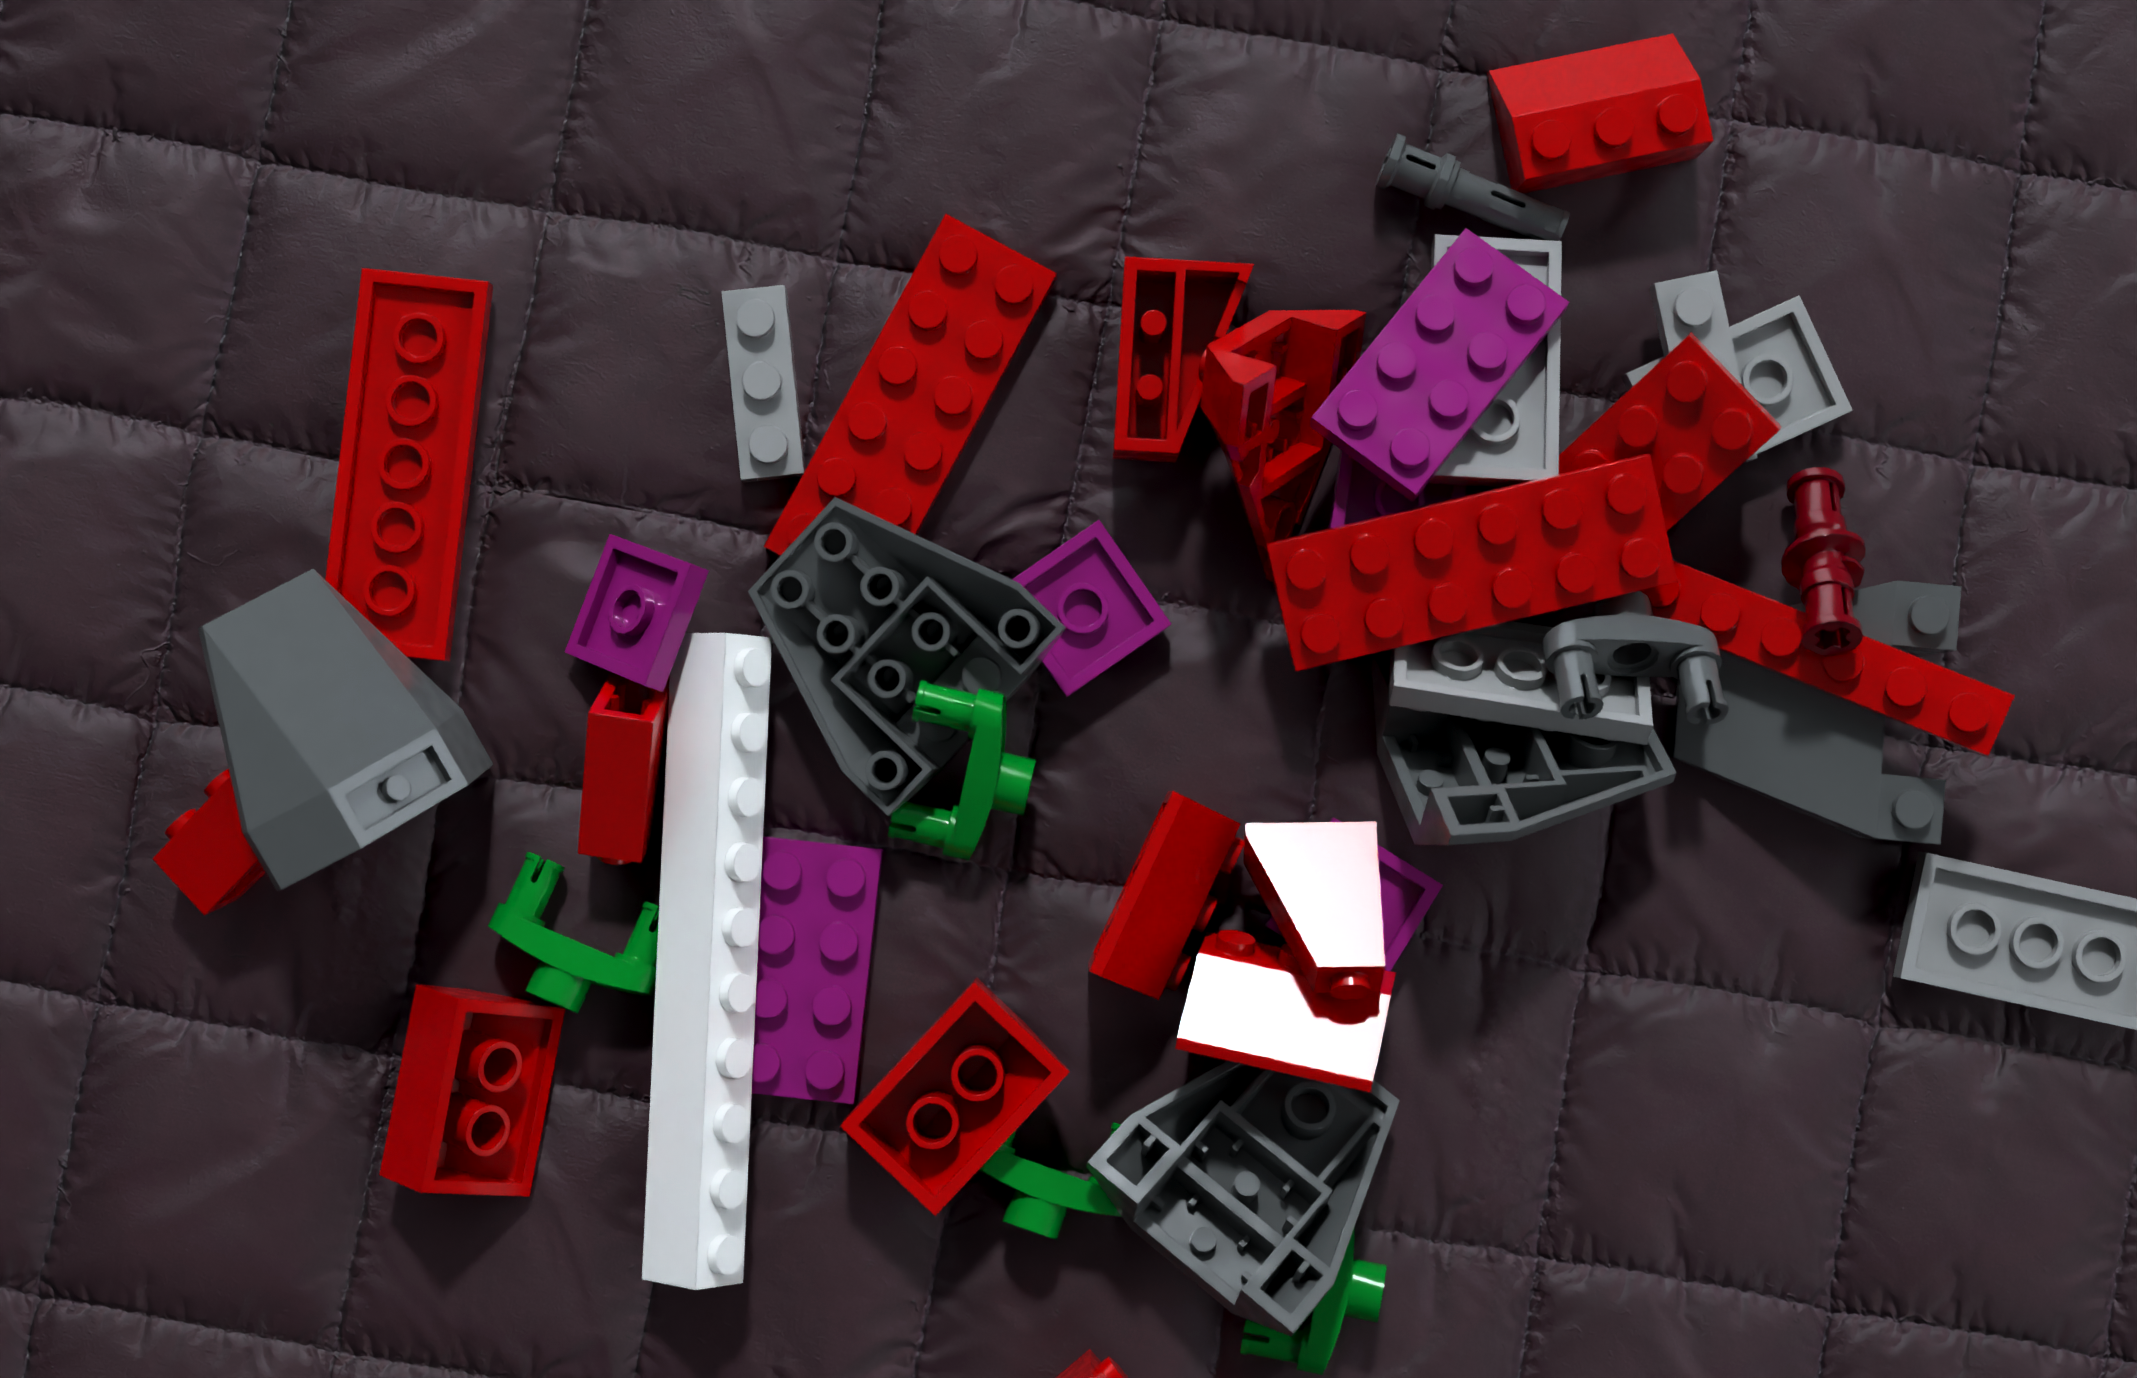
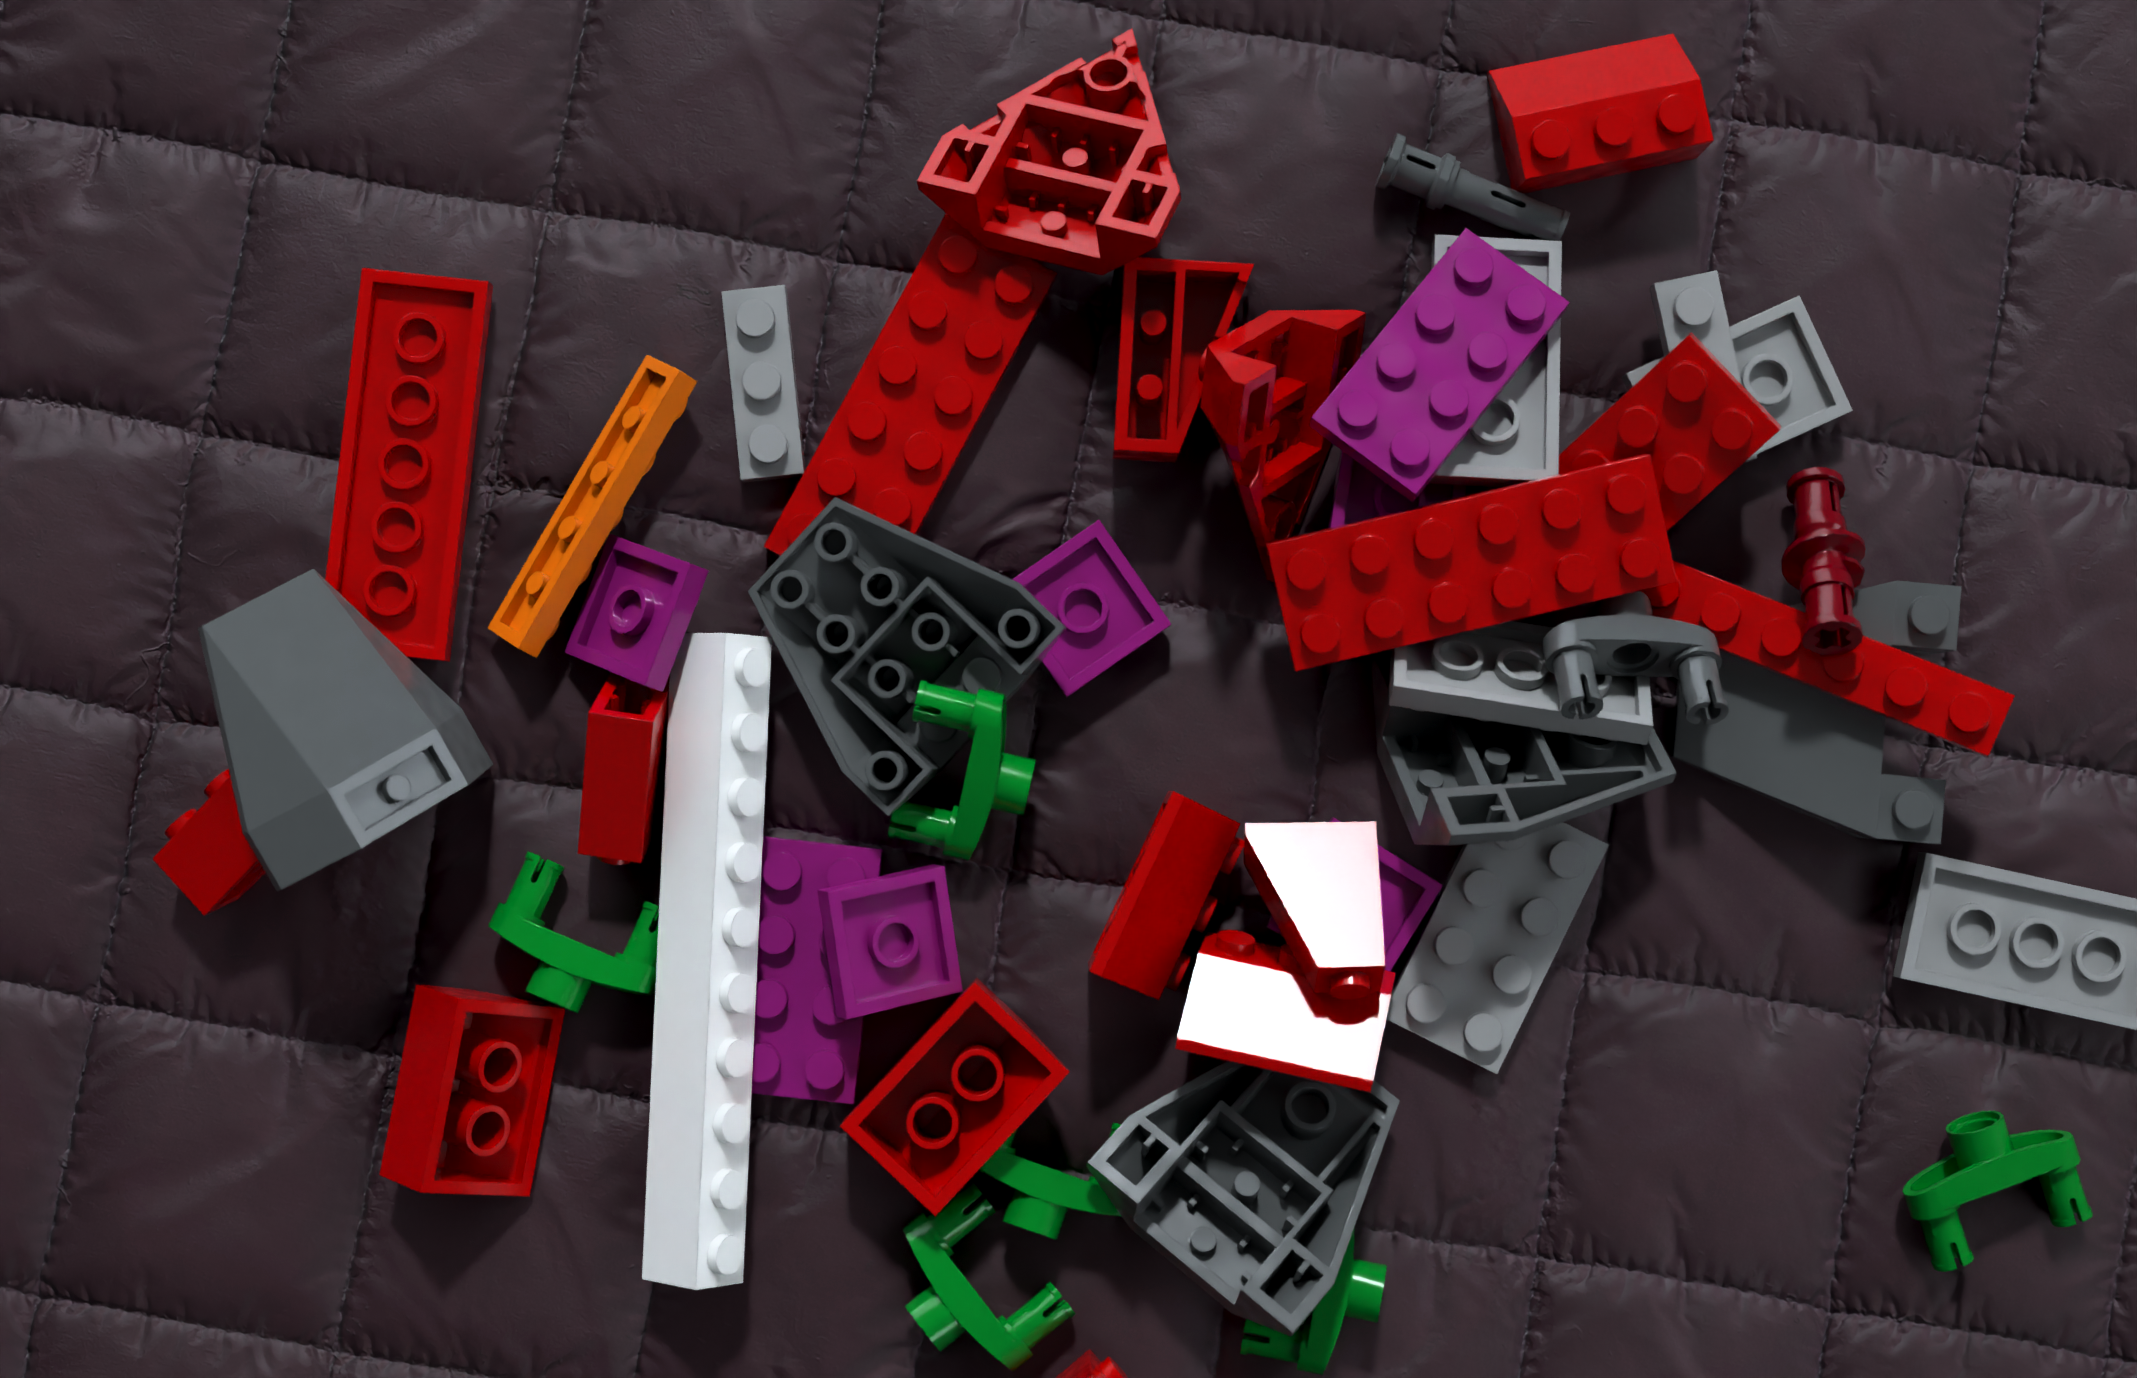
none -> orange plate [487,354,698,658]
none -> magenta plate [817,864,963,1020]
none -> green connector [903,1180,1076,1372]
none -> red wedge [917,28,1181,276]
none -> light grey plate [1387,822,1609,1074]
none -> green connector [1902,1111,2093,1272]

